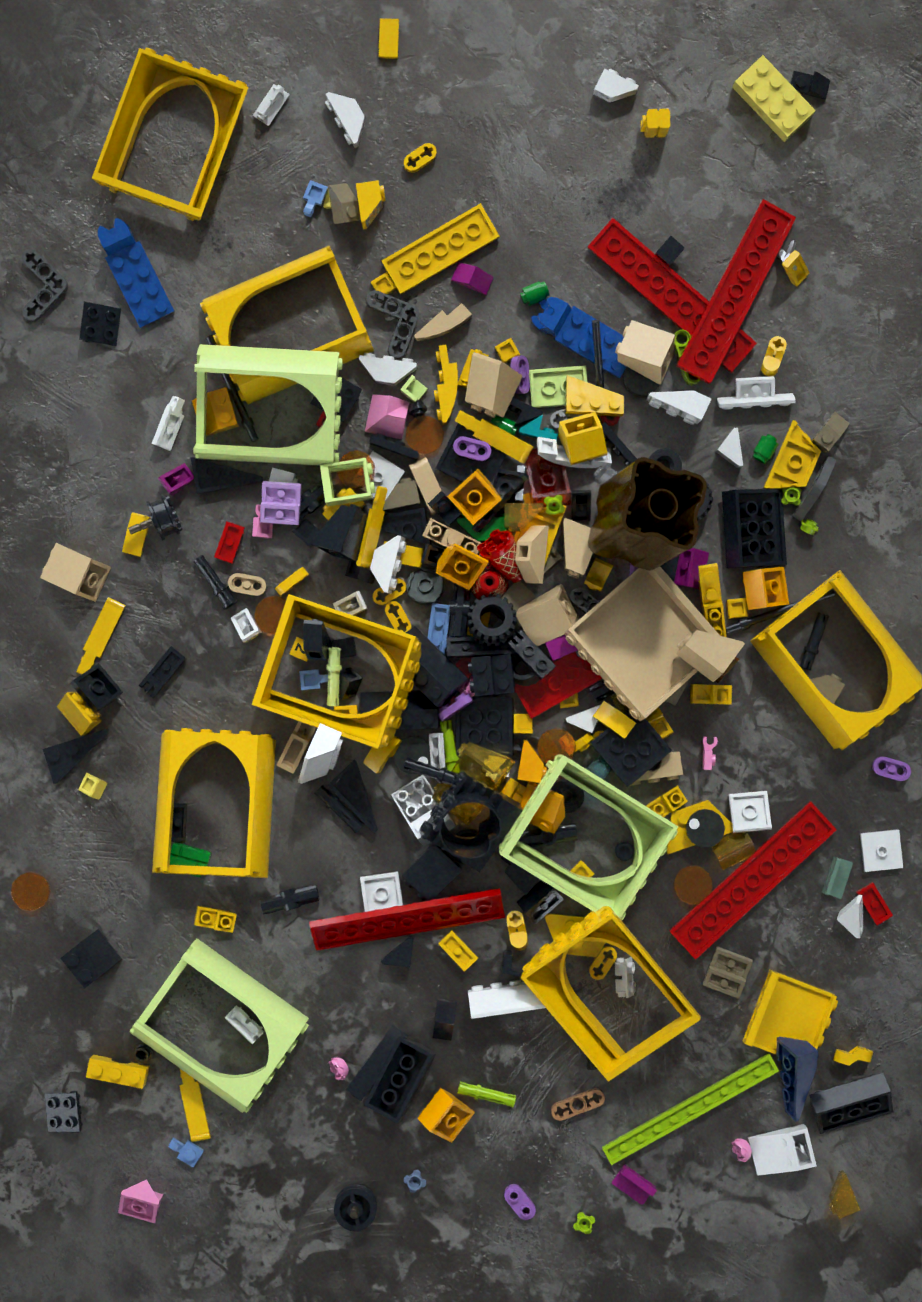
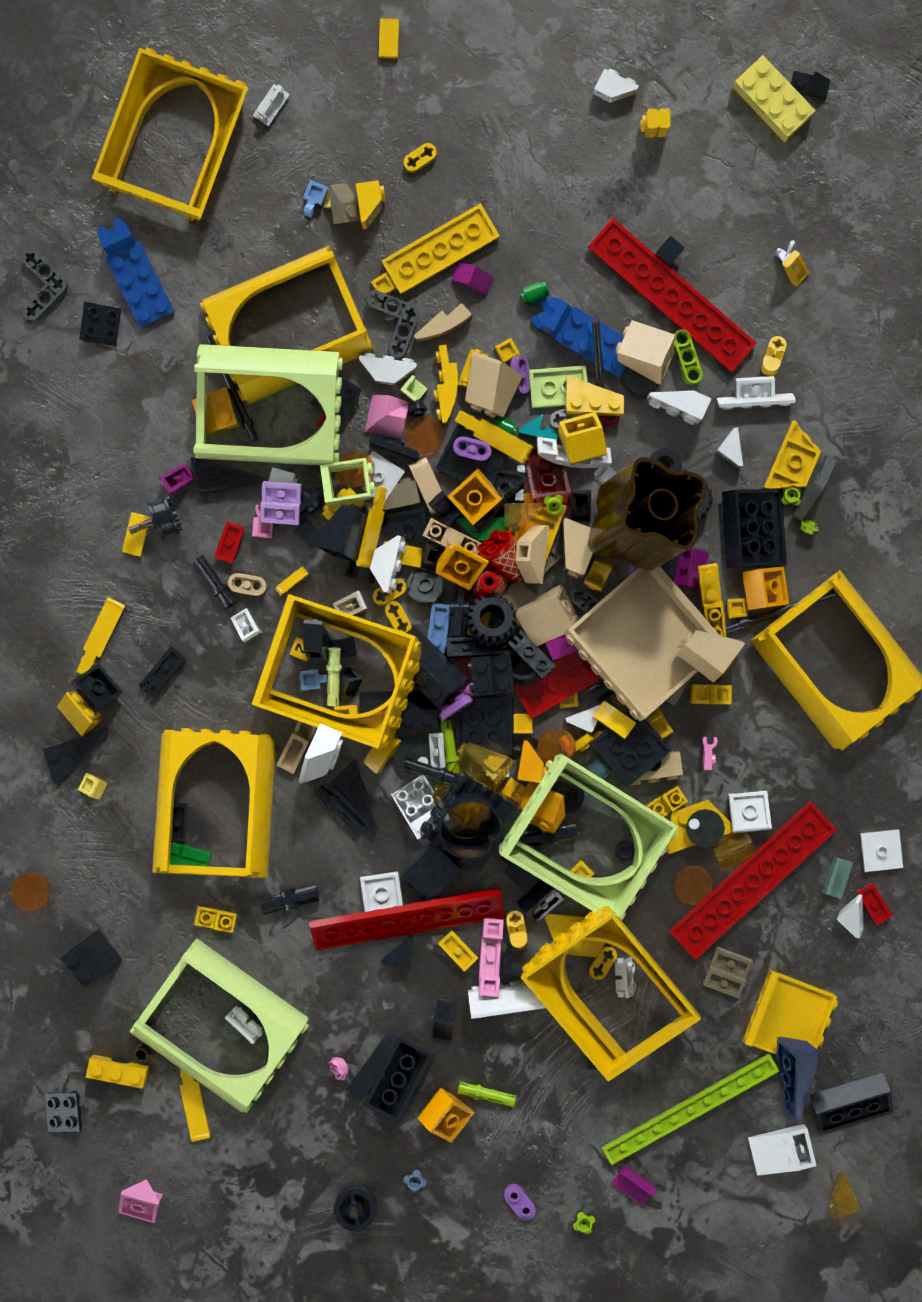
tan slope [40,543,111,602] -> none
white hinge [152,396,185,451] -> none
medium blue plate [168,1138,204,1167] -> none
clear orange tile [254,596,286,634] -> none
white slope [325,92,365,148] -> none
black slope [507,397,543,426] -> none
medium nougat beam [551,1088,605,1121] -> none
black plate [602,422,637,467] -> none
red plate [676,199,796,384] -> none
bright pink plate [732,1139,752,1162] -> none
green brick [752,434,779,464] -> none
black pin [799,612,830,671] -> none
dark tan slope [810,674,845,704] -> none
dark tan slope [811,412,850,453] -> none
yellow piece [833,1046,873,1066] -> none
medium lavender plate [872,756,911,781] -> none
none -> bright pink slope [479,918,504,997]

